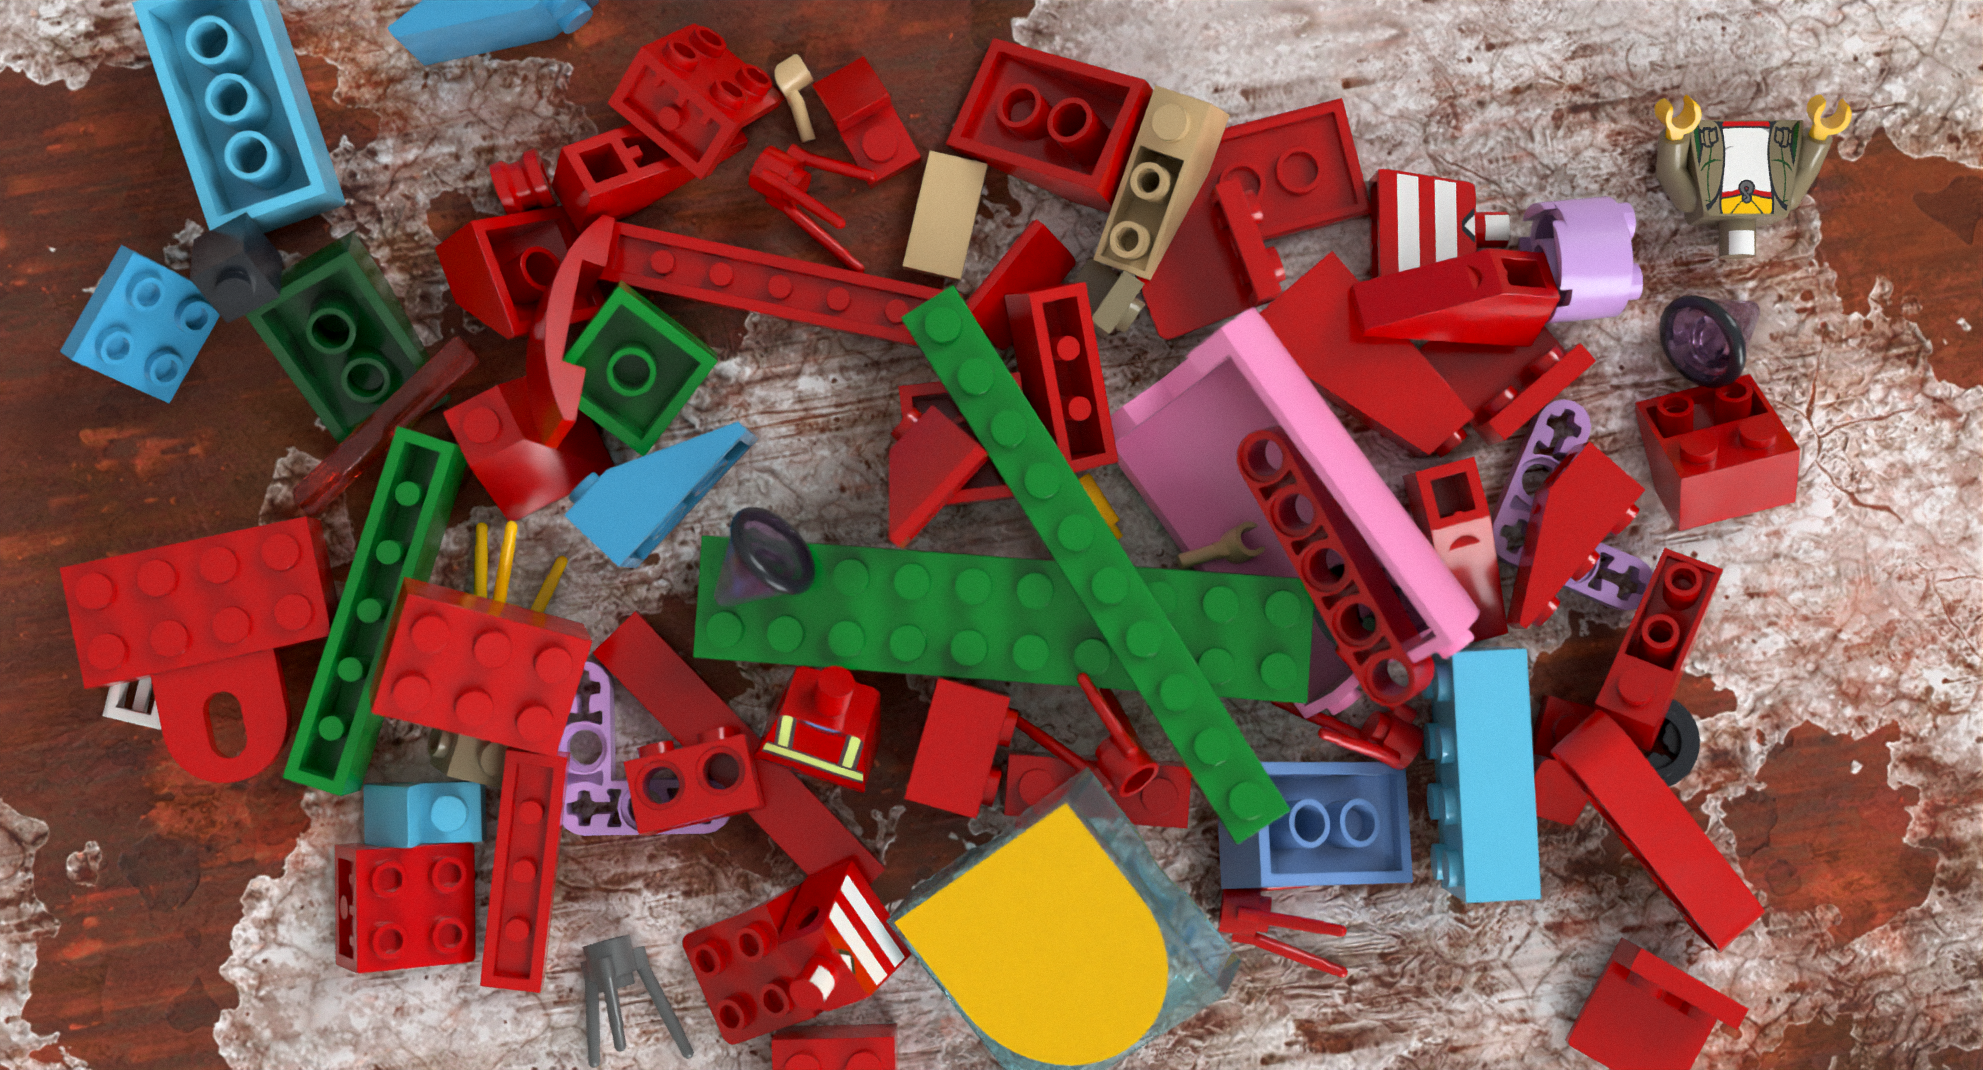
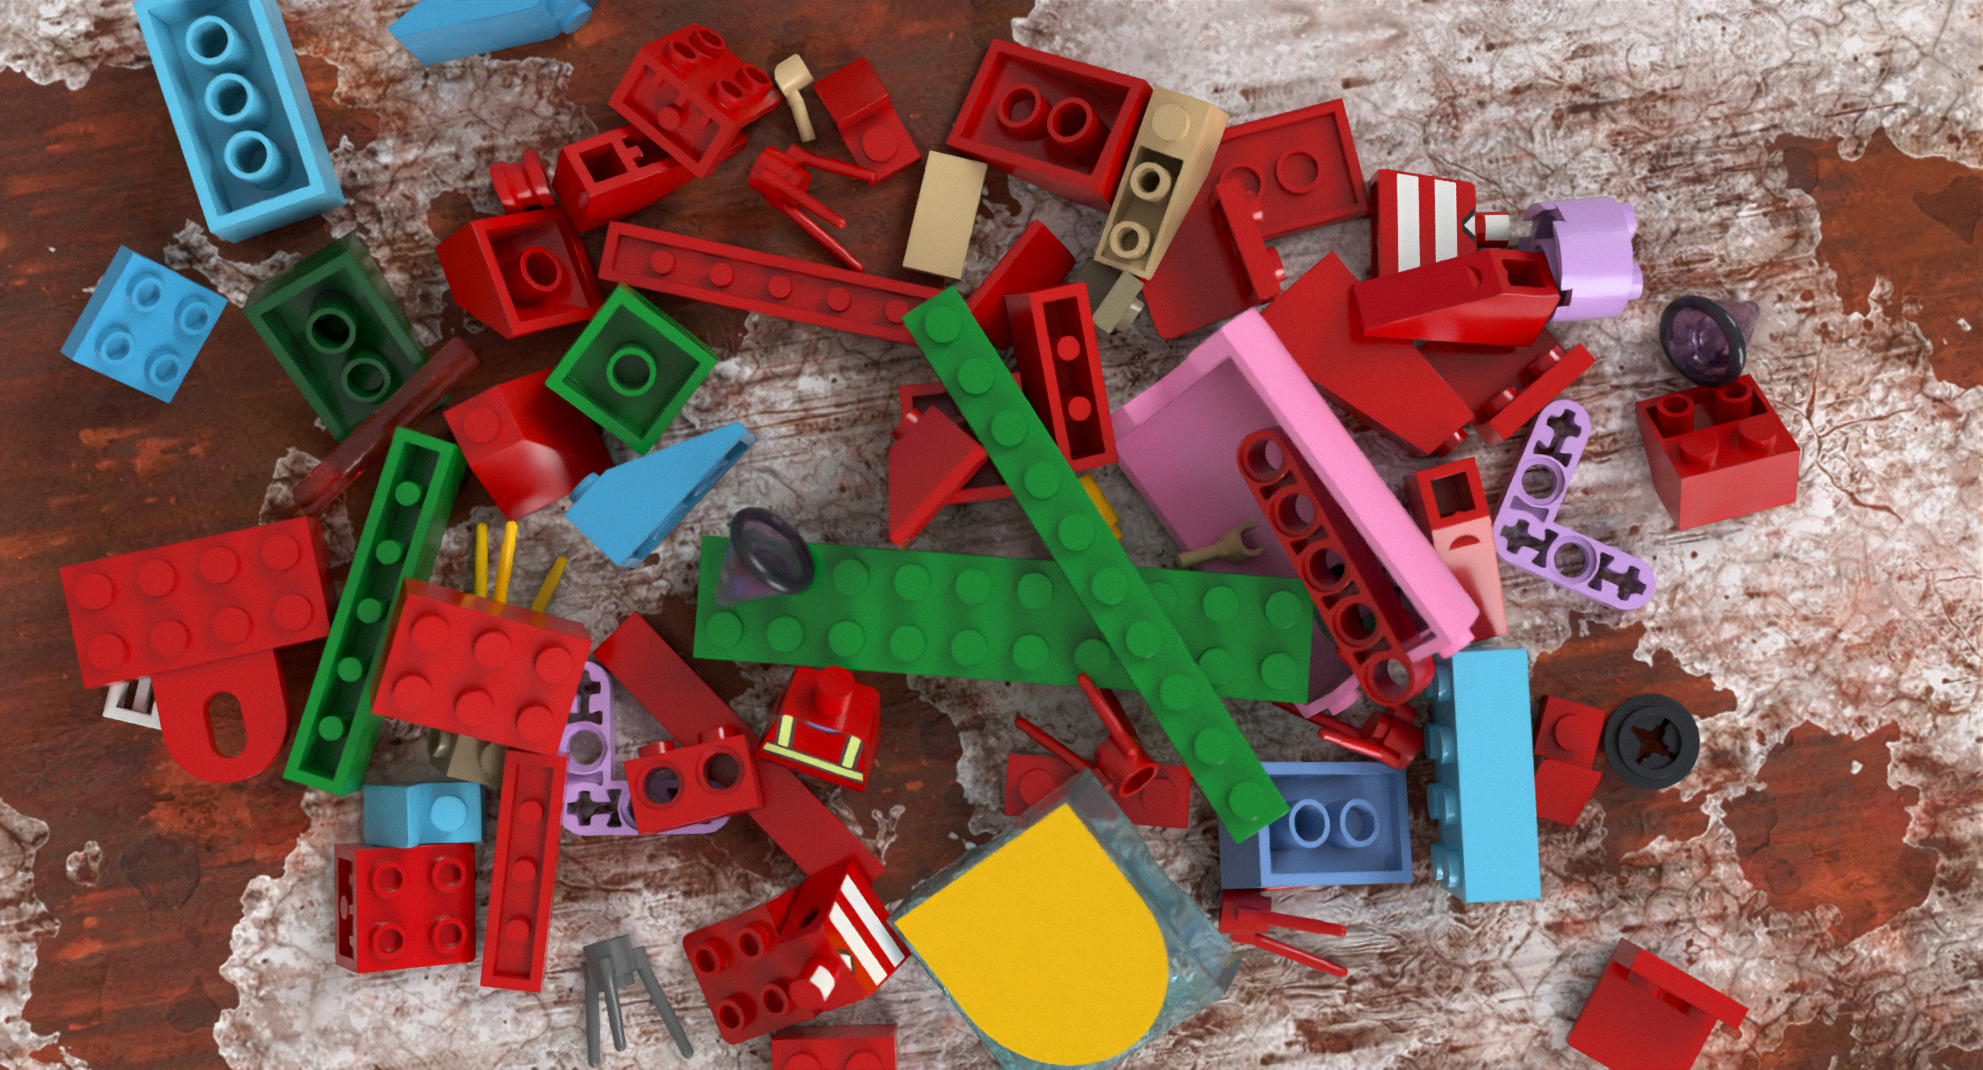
black brick [189,212,283,324] -> none
red slope [526,214,615,450] -> none
red brick [904,676,1019,819] -> none
red slope [1506,441,1646,629] -> none
red beam [1550,708,1765,953] -> none
red slope [1594,548,1723,752] -> none
torso [1654,94,1852,259] -> none

